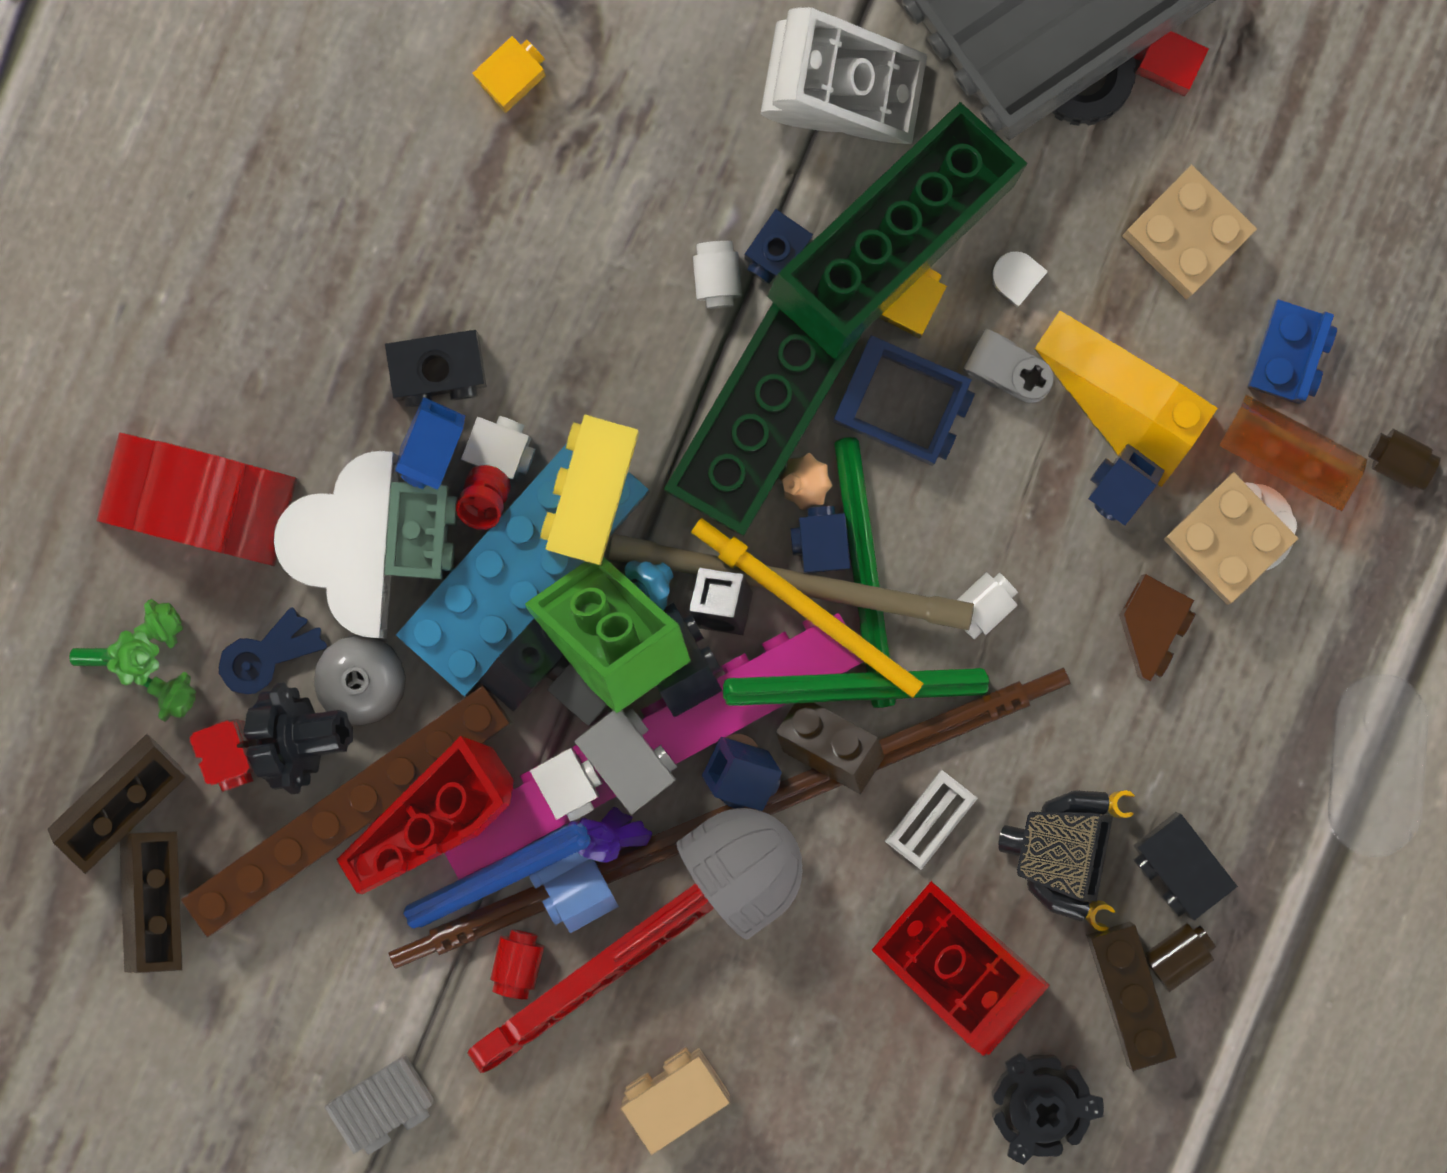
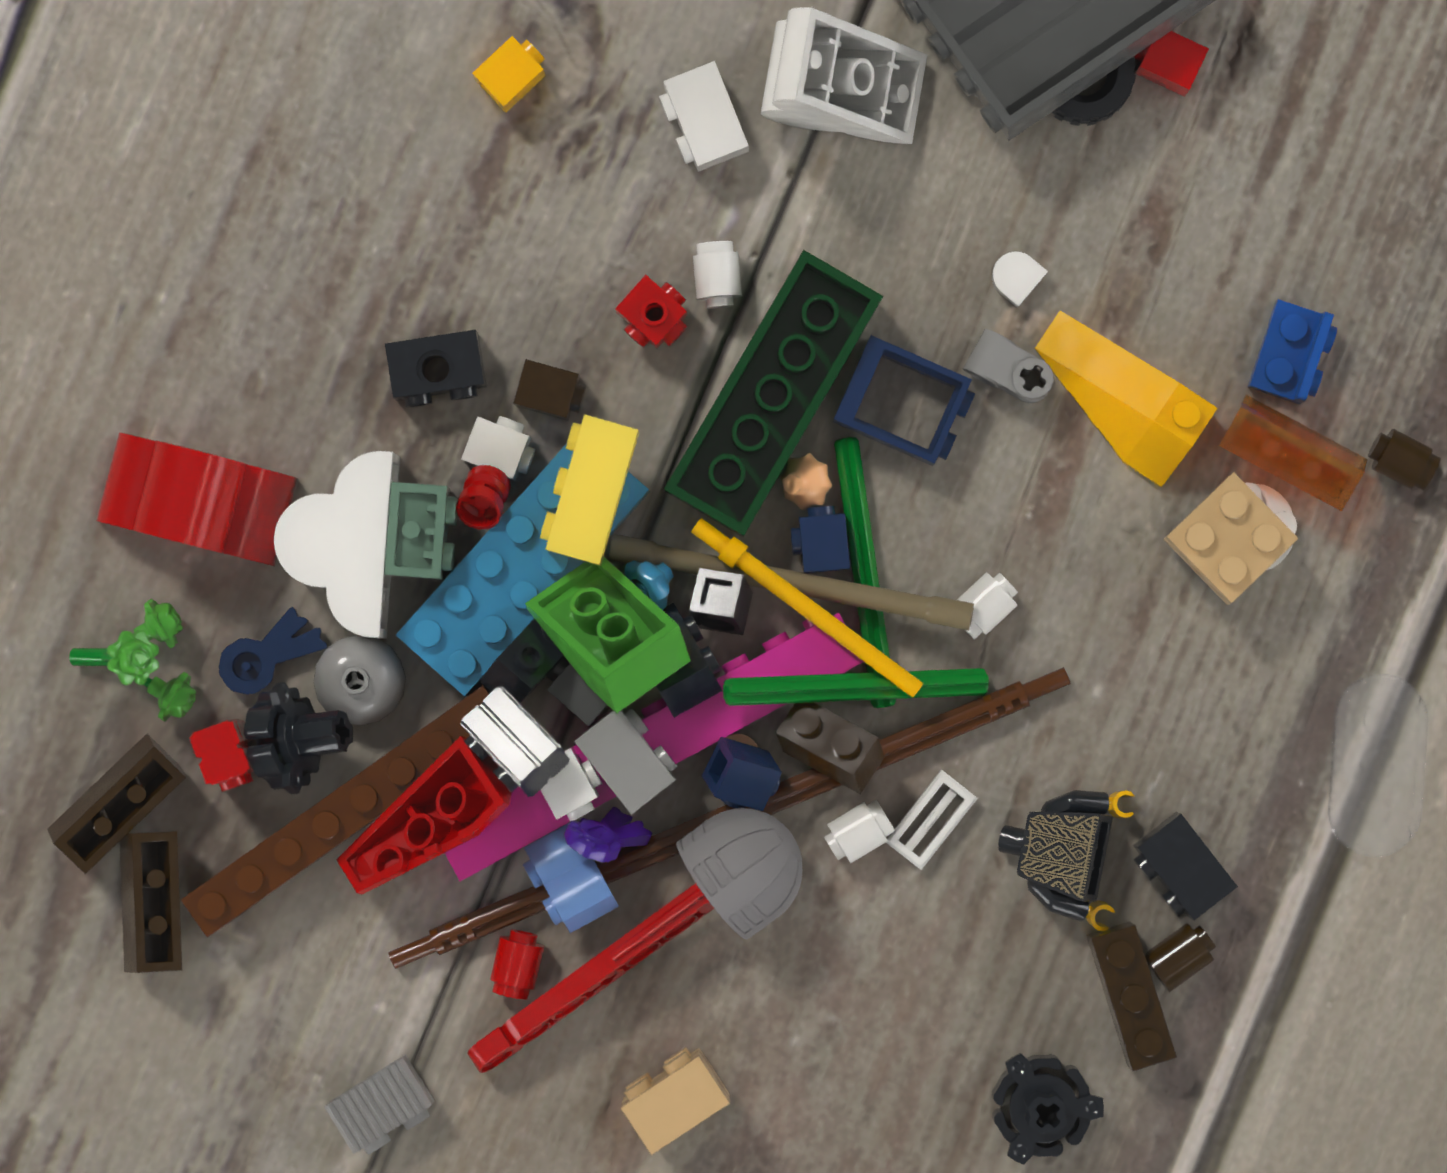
blue slope [395,397,465,490] -> none
blue axle [403,824,591,929] -> none
dark blue brick [744,209,813,285] -> none
dark green brick [767,102,1028,359] -> none
red brick [872,881,1050,1056] -> none
yellow brick [880,268,947,339] -> none
dark blue brick [1088,444,1165,526] -> none
reddish brown slope [1119,574,1196,681] -> none
tan brick [1122,164,1257,300] -> none
none -> brick [460,686,570,798]
none -> dark brown brick [513,359,586,421]
none -> red brick [615,275,688,349]
none -> white brick [659,61,749,172]
none -> white brick [824,800,895,863]

